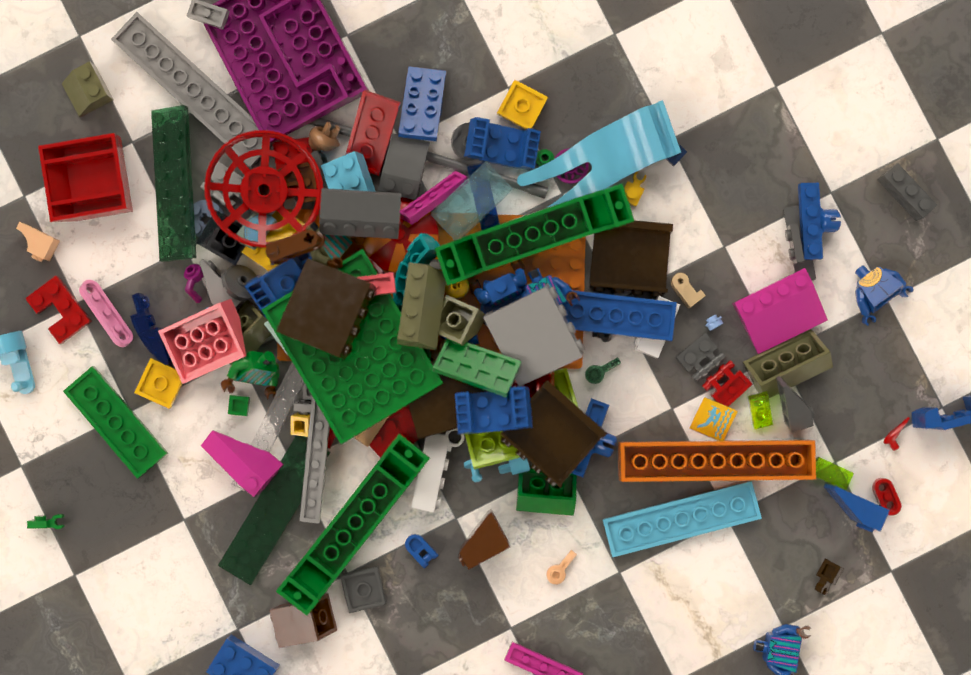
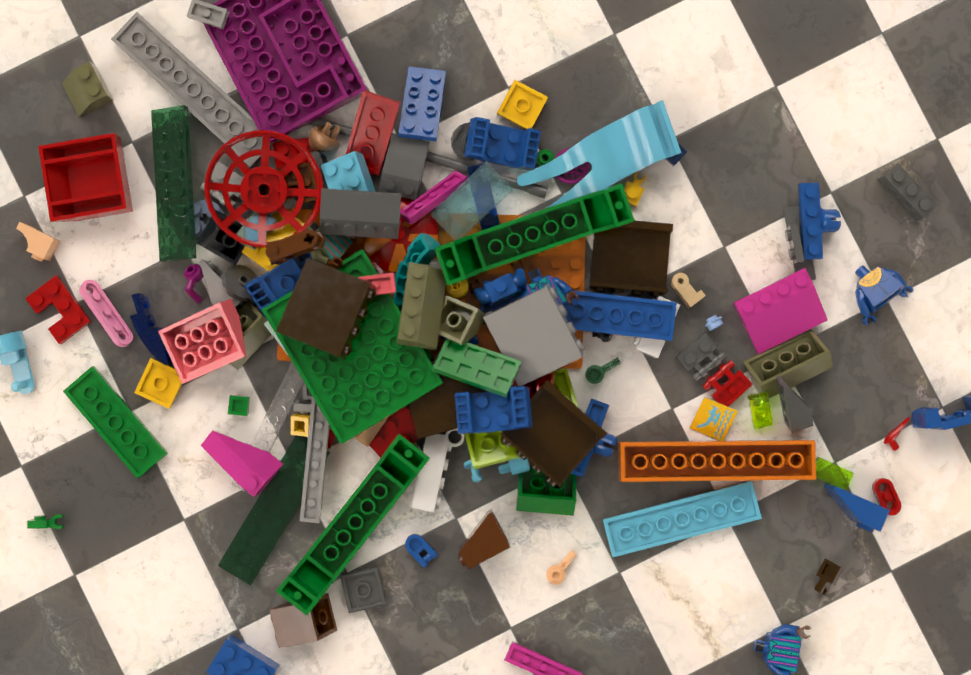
green torso [221,351,280,400] -> none

